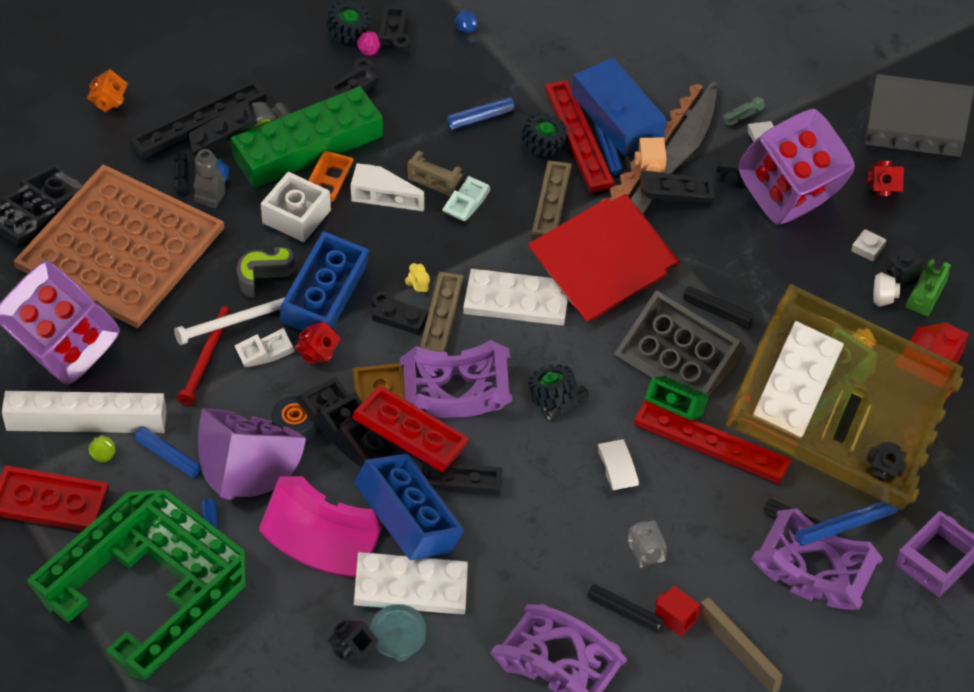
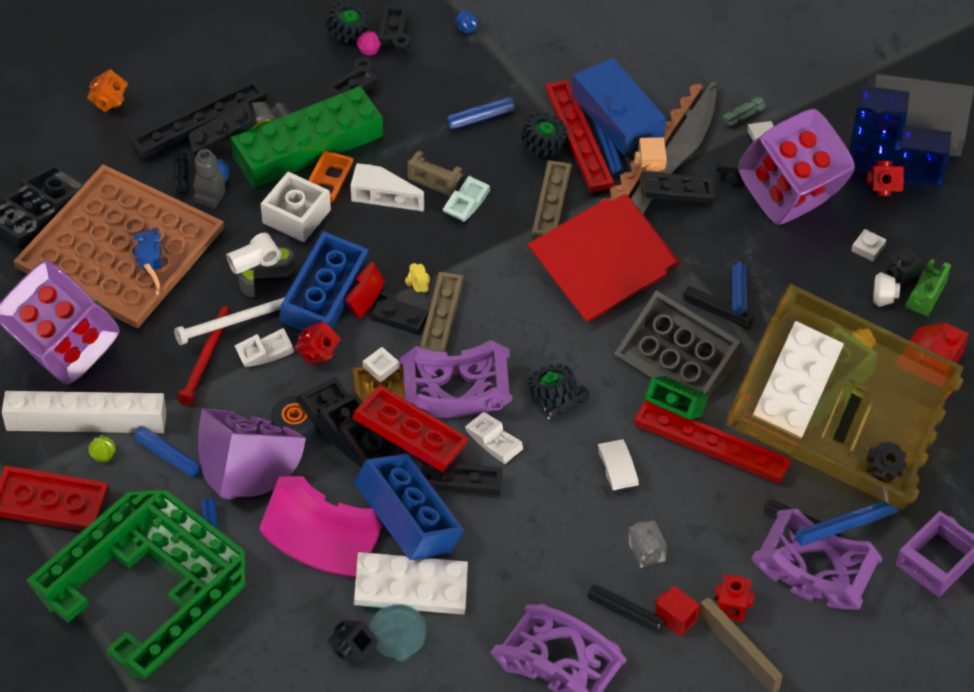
white plate [463,269,568,326] -> none
none -> blue animal [134,227,162,295]
none -> white piece [226,233,281,274]
none -> red slope [344,262,385,319]
none -> white plate [363,347,400,382]
none -> white slope [465,412,523,464]
none -> red brick [714,574,755,622]
none -> blue axle [732,261,747,316]
none -> clear blue piece [848,85,951,186]

